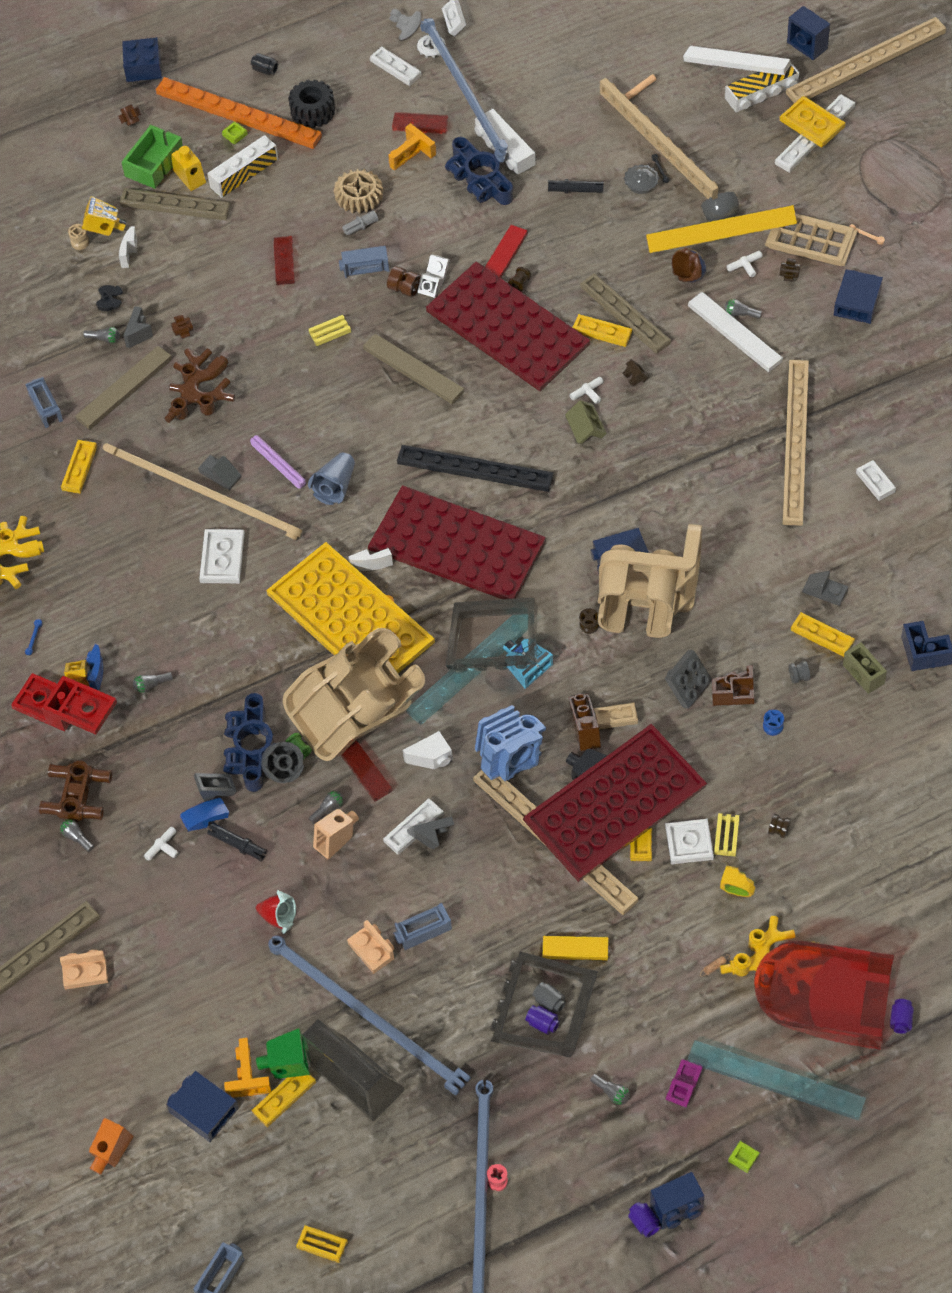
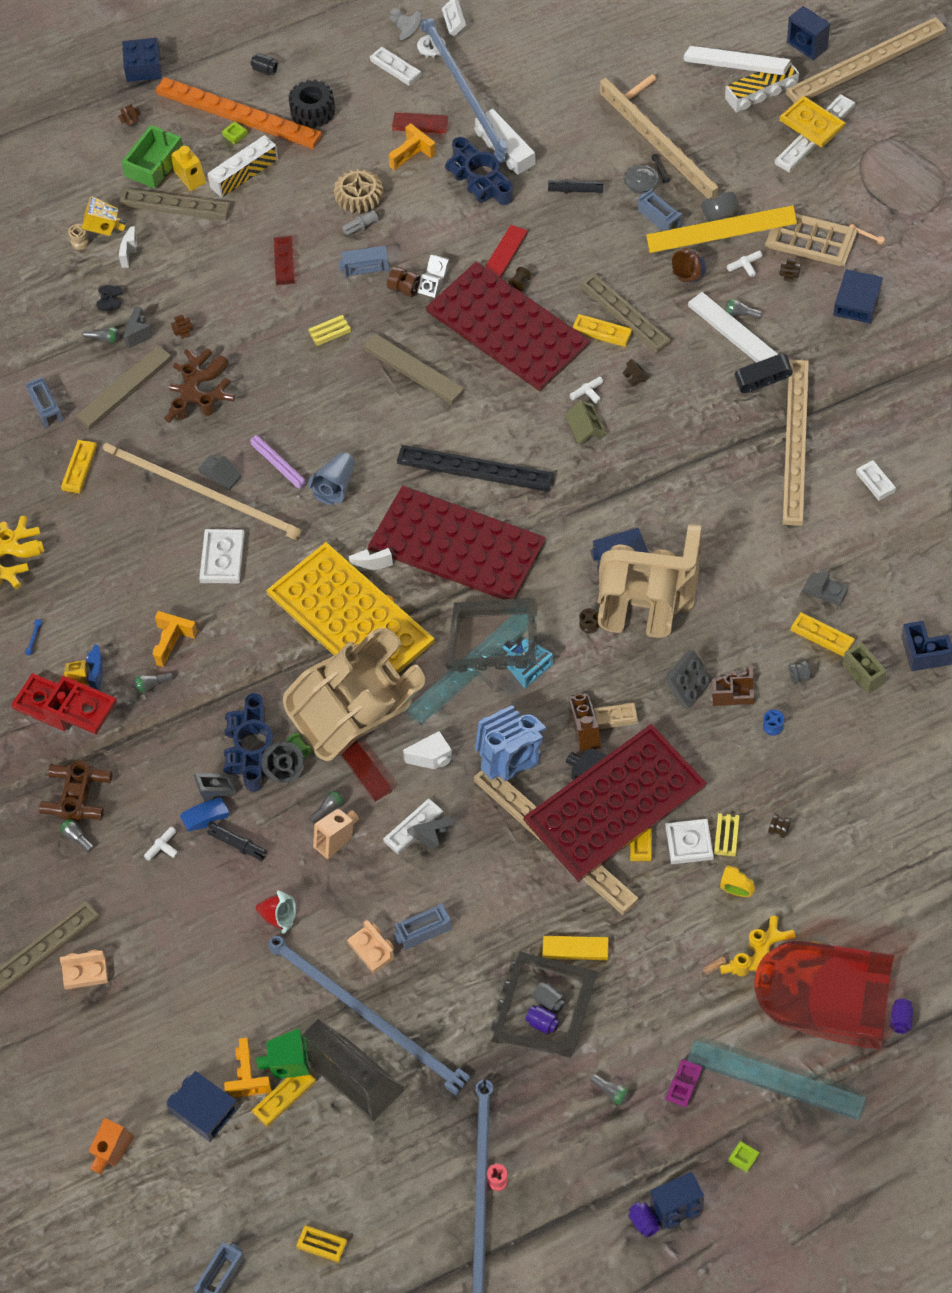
none -> light orange bracket [153,611,198,667]
none -> sand blue window [638,189,683,231]
none -> black beam [734,354,793,393]

